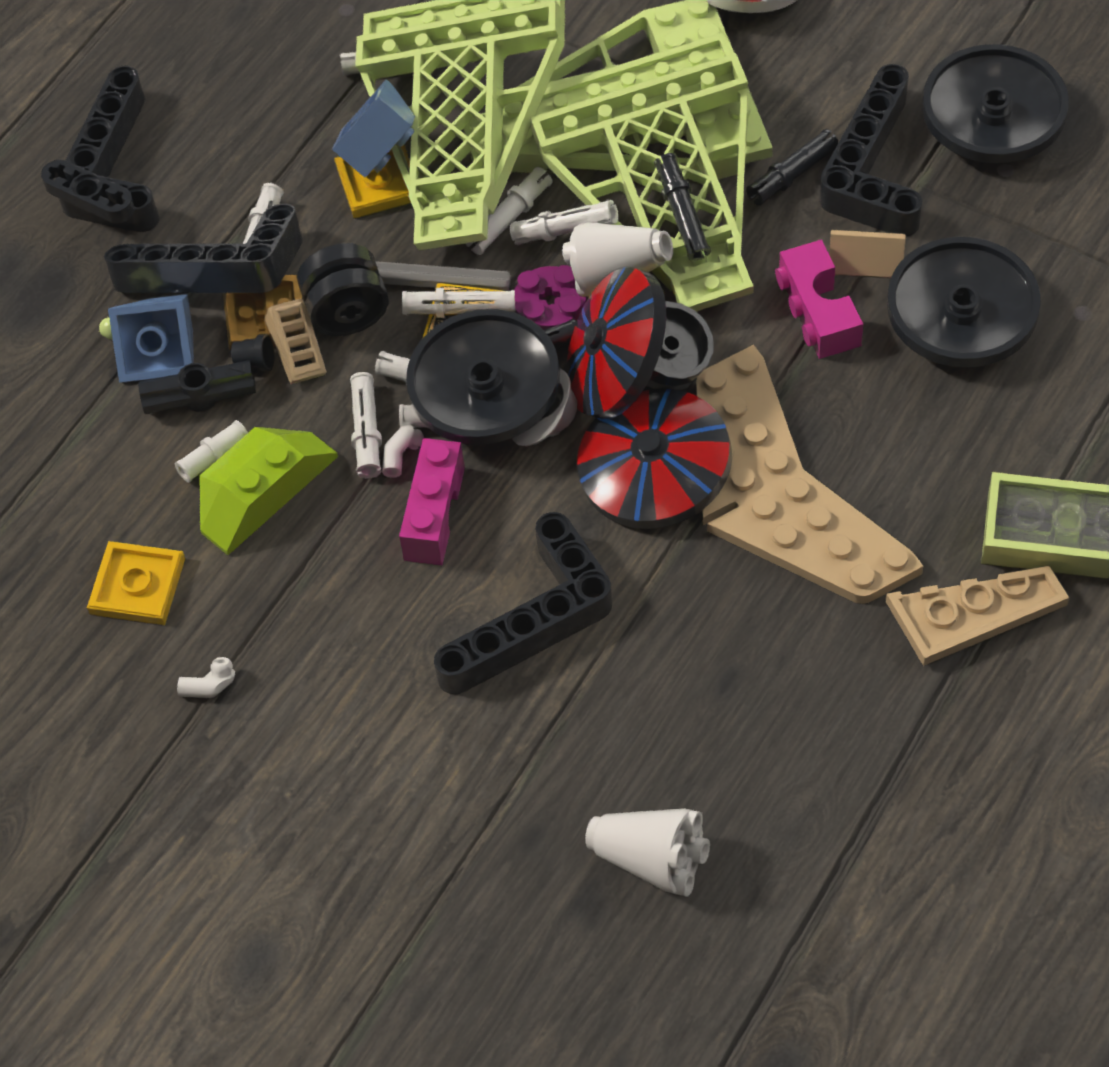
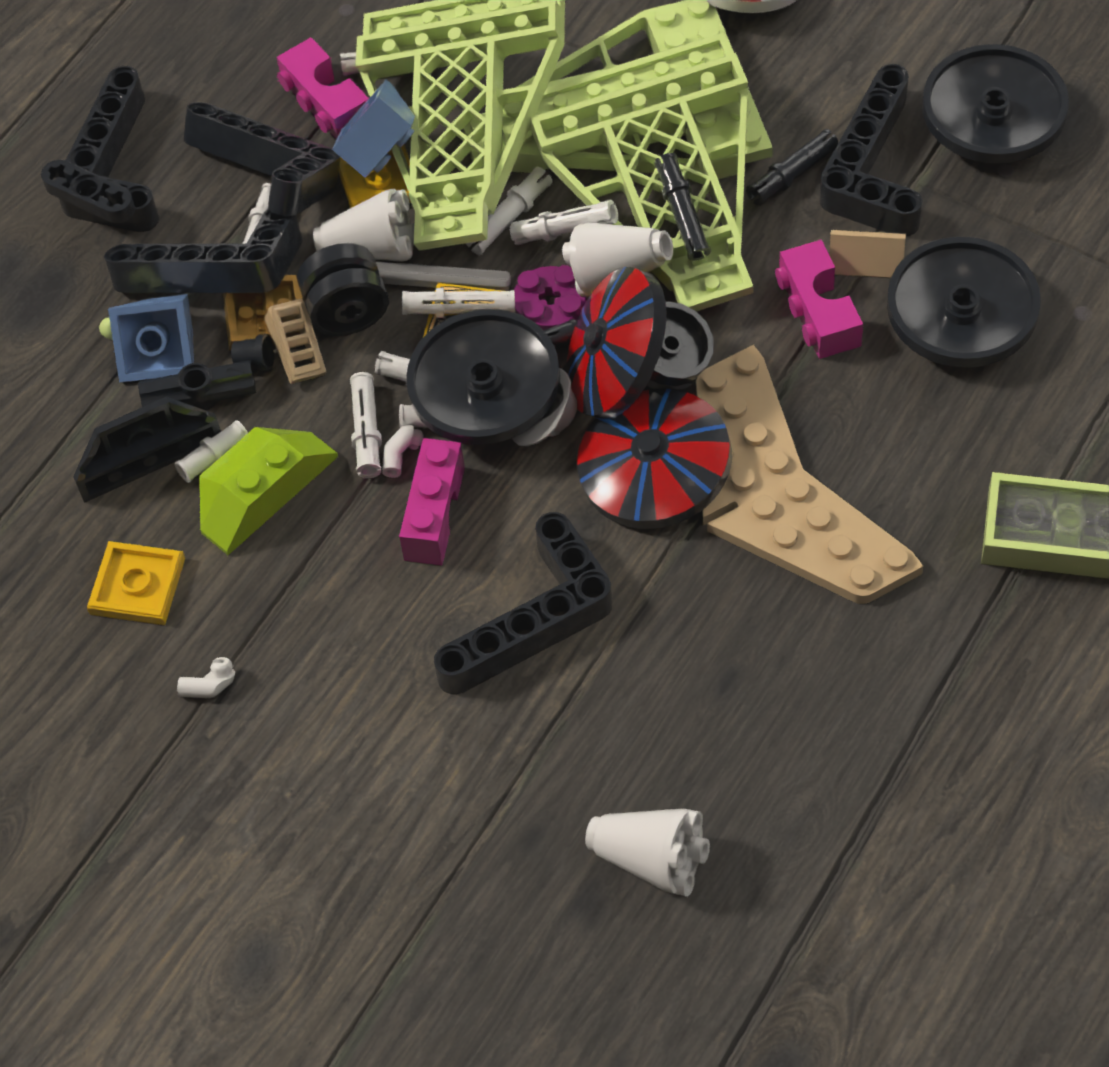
tan wing [886,566,1069,666] -> none
none -> black wedge [73,397,221,503]
none -> black beam [183,102,340,216]
none -> dark pink arch [277,37,369,140]
none -> white cone [313,188,414,262]

